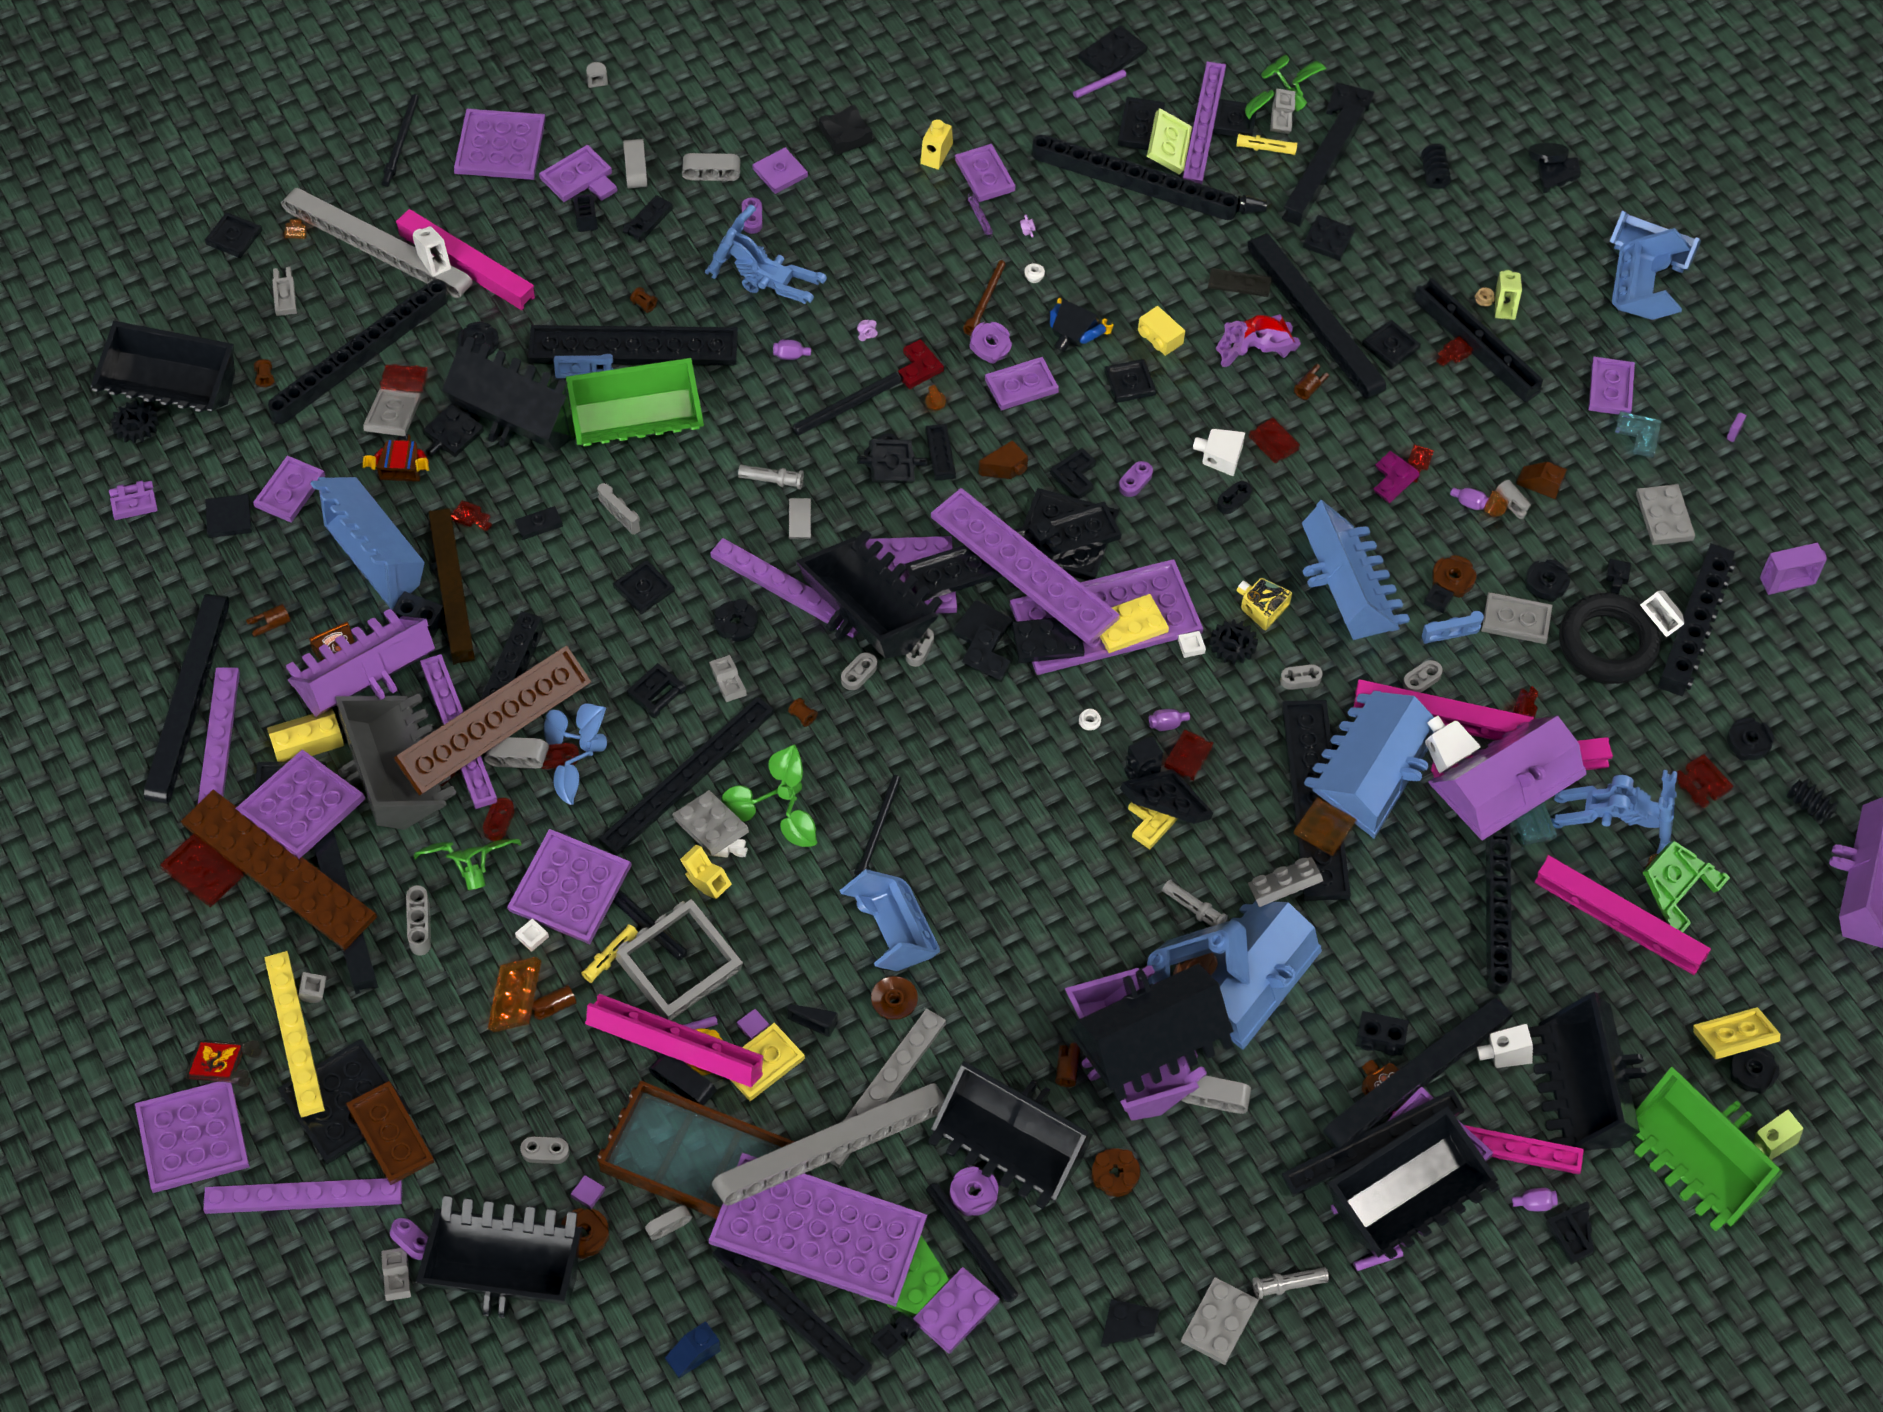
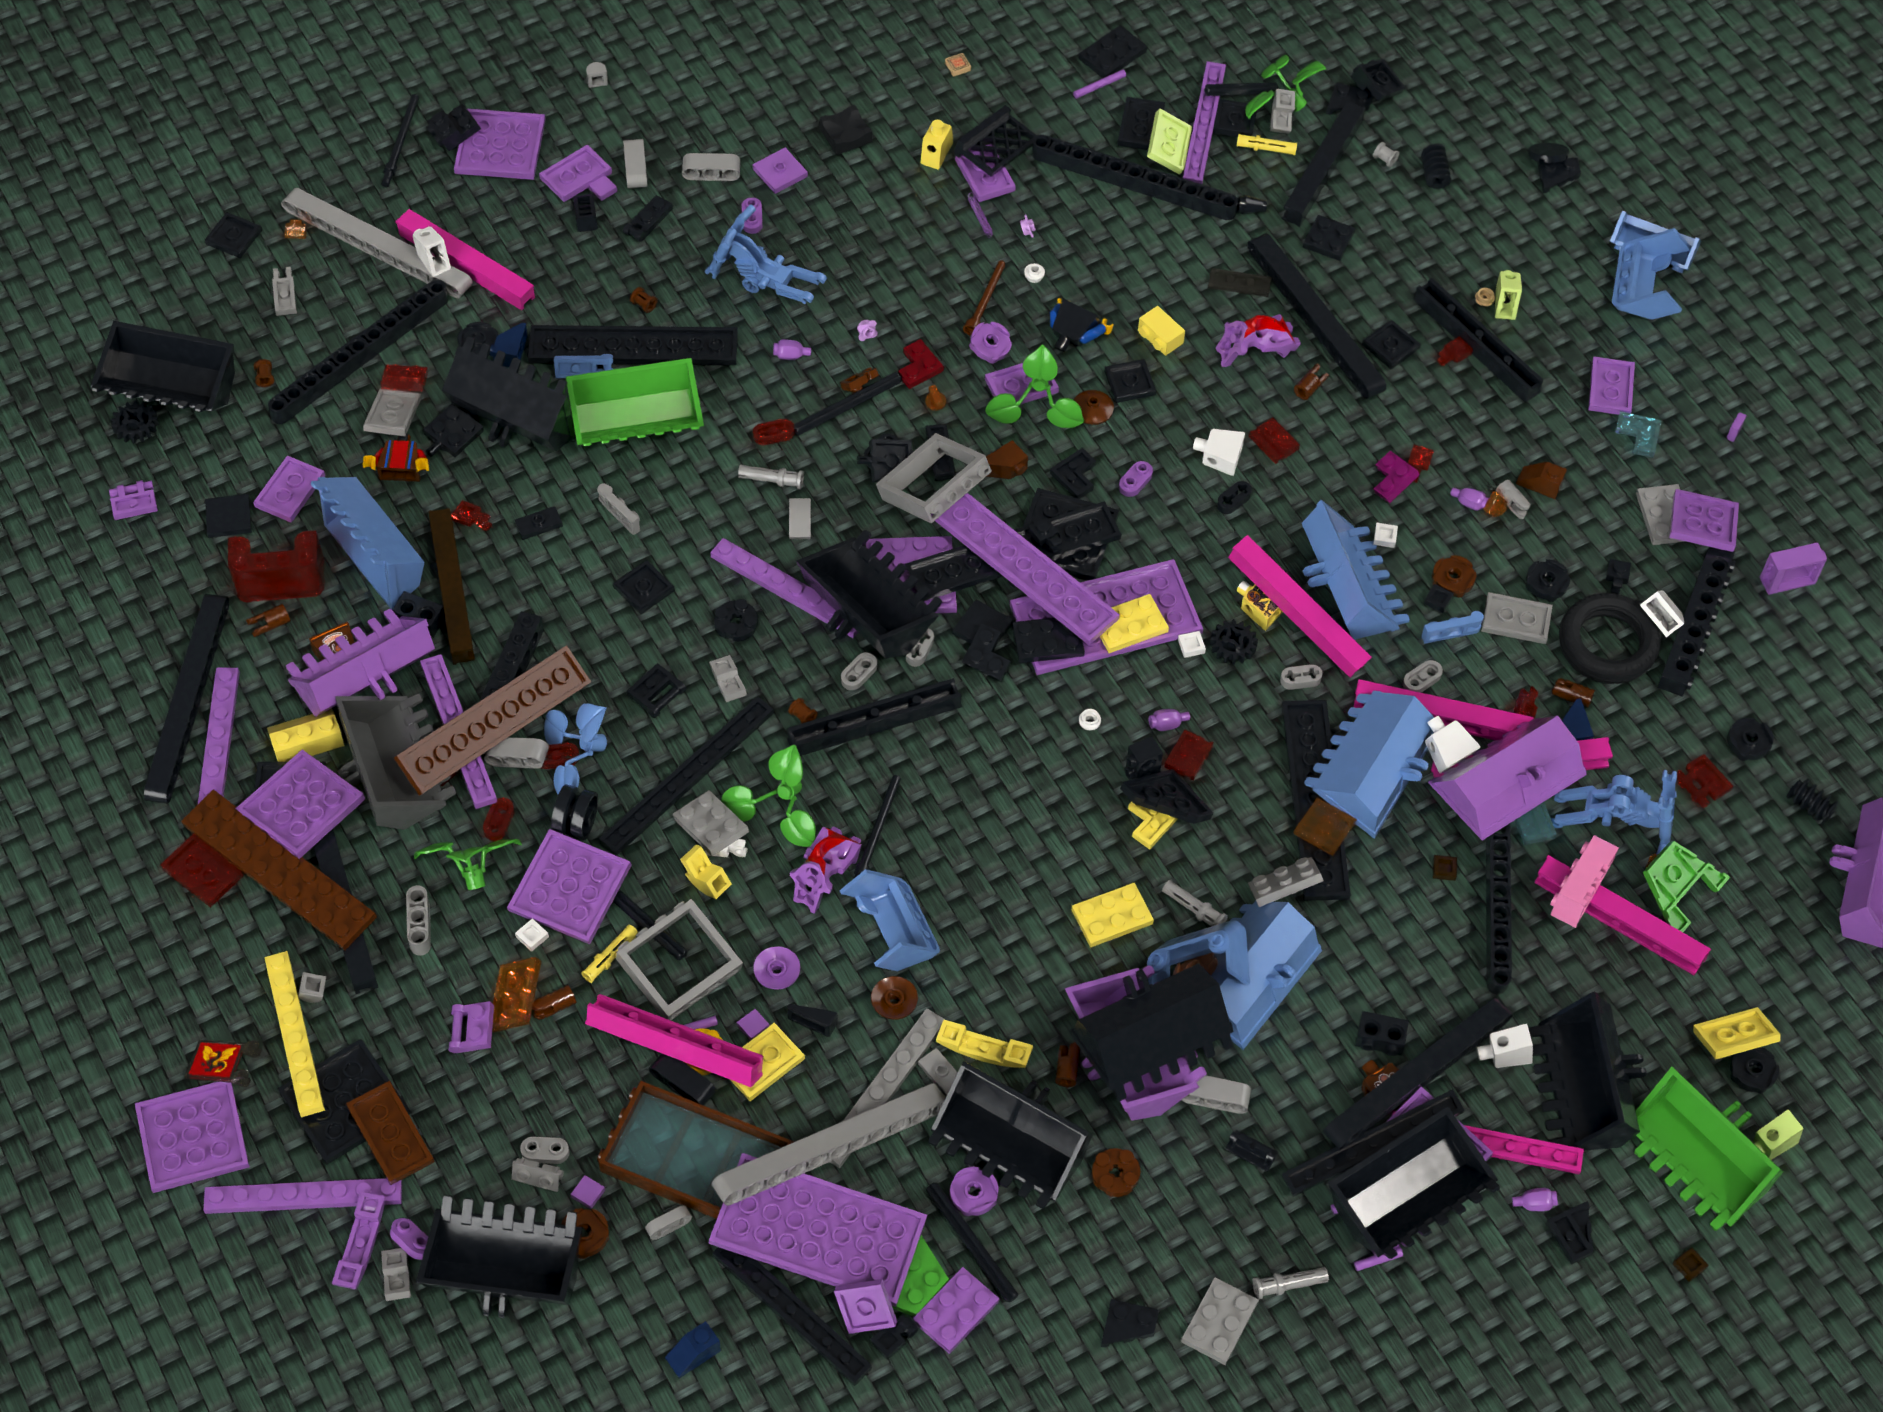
none -> clear red windscreen [228,530,324,602]
none -> medium lavender slope [332,1191,385,1290]
none -> black plate [427,103,481,151]
none -> medium lavender plate [448,1001,494,1053]
none -> dark blue slope [490,323,528,367]
none -> light grey hinge [511,1157,564,1192]
none -> black wheel [551,784,599,841]
none -> clear red plate [753,419,795,445]
none -> medium lavender dish [753,946,800,990]
none -> black tile [787,678,962,756]
none -> medium lavender hips [790,826,862,914]
none -> medium lavender plate [834,1279,897,1334]
none -> reddish brown plate [840,367,879,392]
none -> light grey window [876,433,992,524]
none -> light grey plate [918,1048,958,1097]
none -> light yellow slope [936,1020,1033,1068]
none -> tan tile [945,53,971,77]
none -> black fence [953,105,1037,177]
none -> bright green plant [985,344,1084,428]
none -> light yellow plate [1071,882,1154,948]
none -> reddish brown dish [1074,390,1114,425]
none -> black axle [1204,82,1278,96]
none -> black hinge [1225,1130,1279,1172]
none -> dark pink tile [1228,535,1372,678]
none -> black plate [1351,58,1406,101]
none -> light grey bush [1373,142,1400,167]
none -> white plate [1373,523,1398,548]
none -> dark brown tile [1433,855,1457,881]
none -> bright pink wedge [1550,835,1619,928]
none -> reddish brown hinge [1552,678,1595,708]
none -> dark blue slope [1562,698,1594,741]
none -> medium lavender plate [1669,489,1739,552]
none -> dark brown tile [1673,1247,1709,1282]

